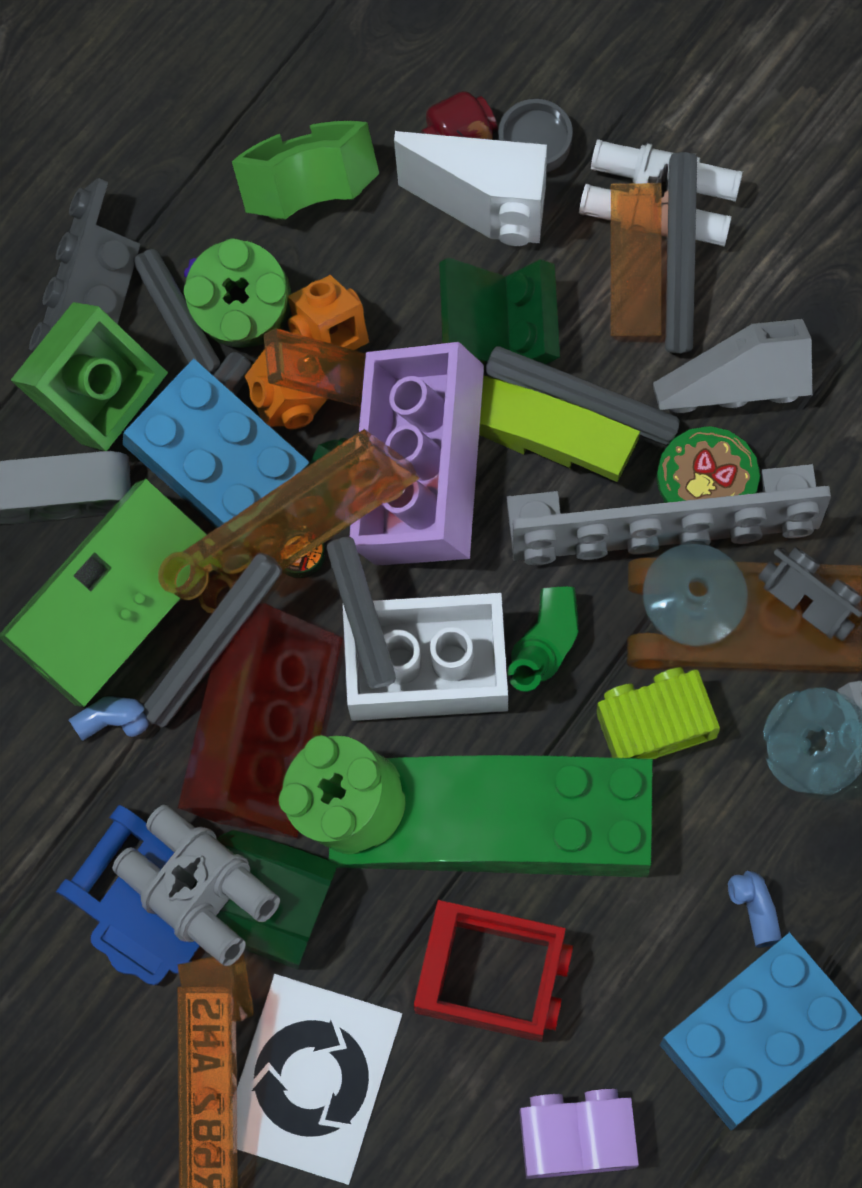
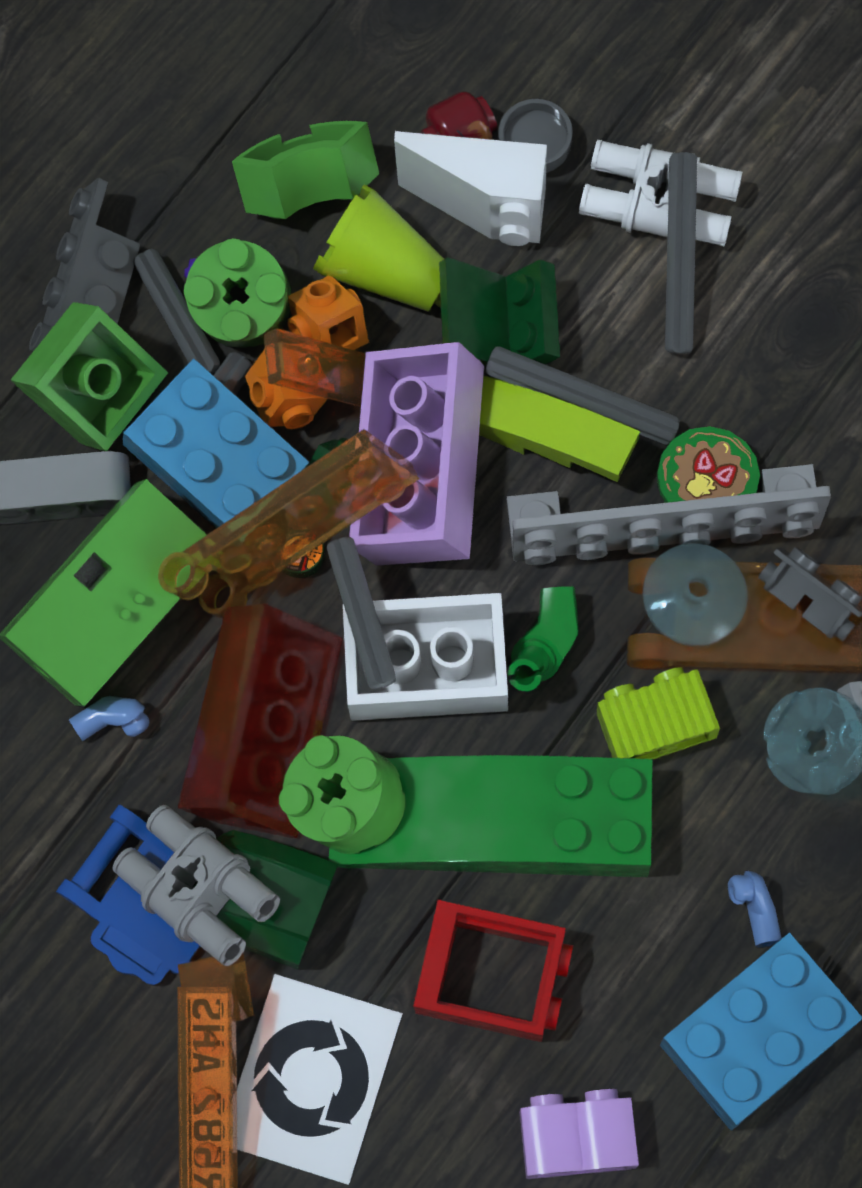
dark grey axle [143,553,282,727] -> none
clear orange tile [611,183,662,337] -> none
light grey slope [653,319,813,413] -> none
none -> lime cone [313,184,444,312]

